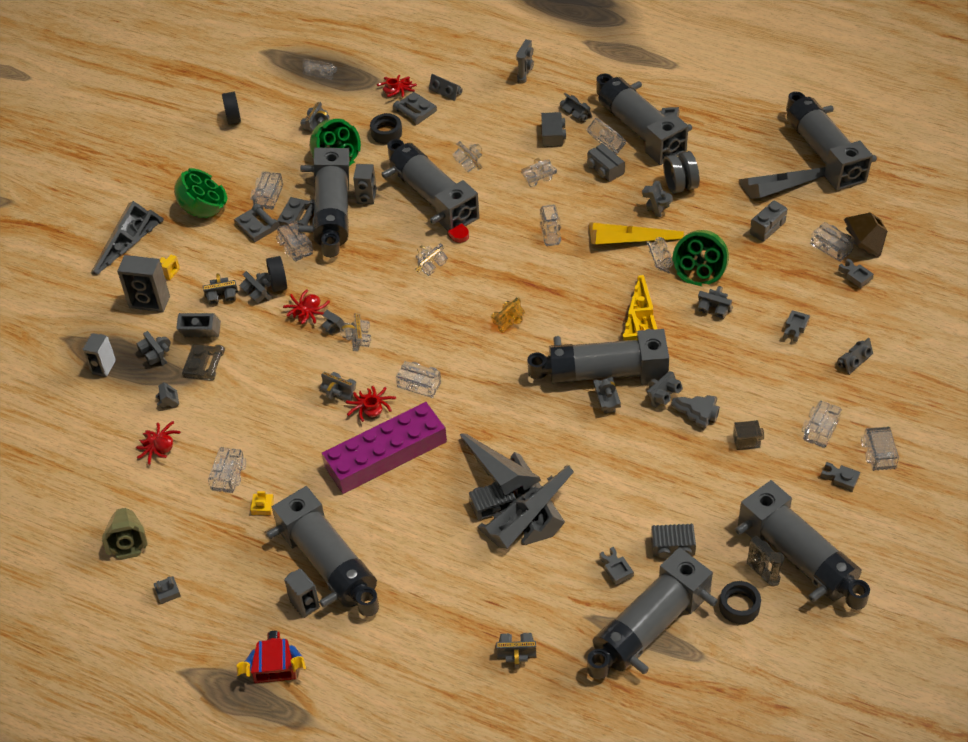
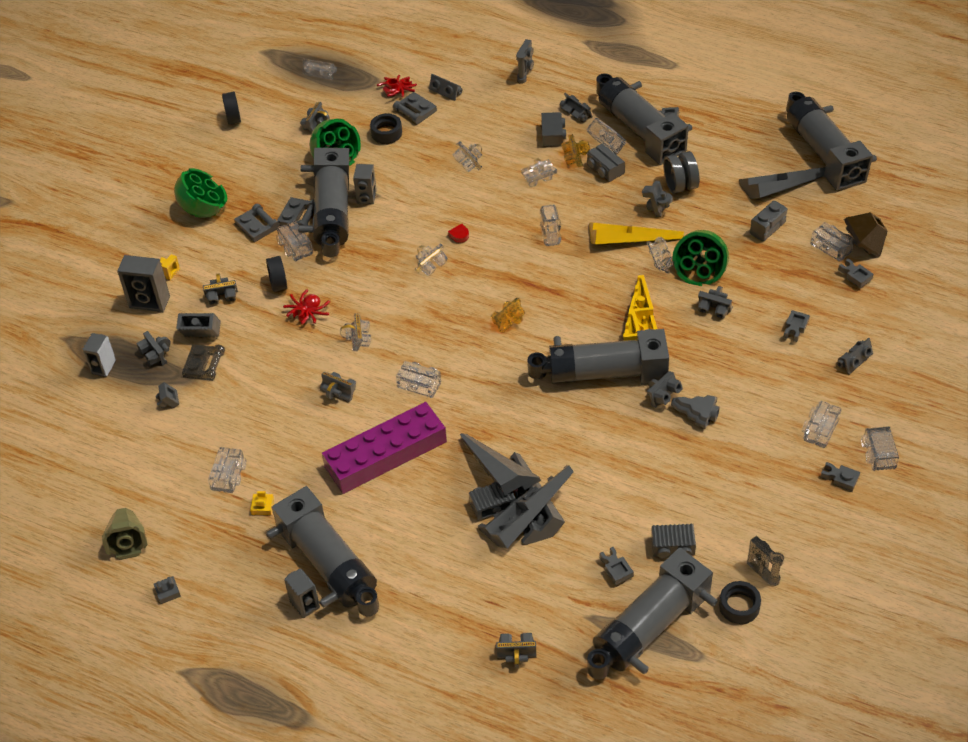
dark grey wedge [91,201,164,275] -> none
red animal [136,421,181,465] -> none
torso [237,631,306,683] -> none
dark grey hips [239,271,272,304] -> none
clear brick [250,172,283,210] -> none
dark grey tile [322,310,346,335] -> none
red animal [345,386,396,422] -> none
dark grey piece [381,139,480,231] -> none
dark grey hips [593,377,621,414] -> none
clear smoke brick [733,420,764,450] -> none
dark grey piece [735,480,870,610] -> none
none -> clear yellow hips [561,134,590,167]

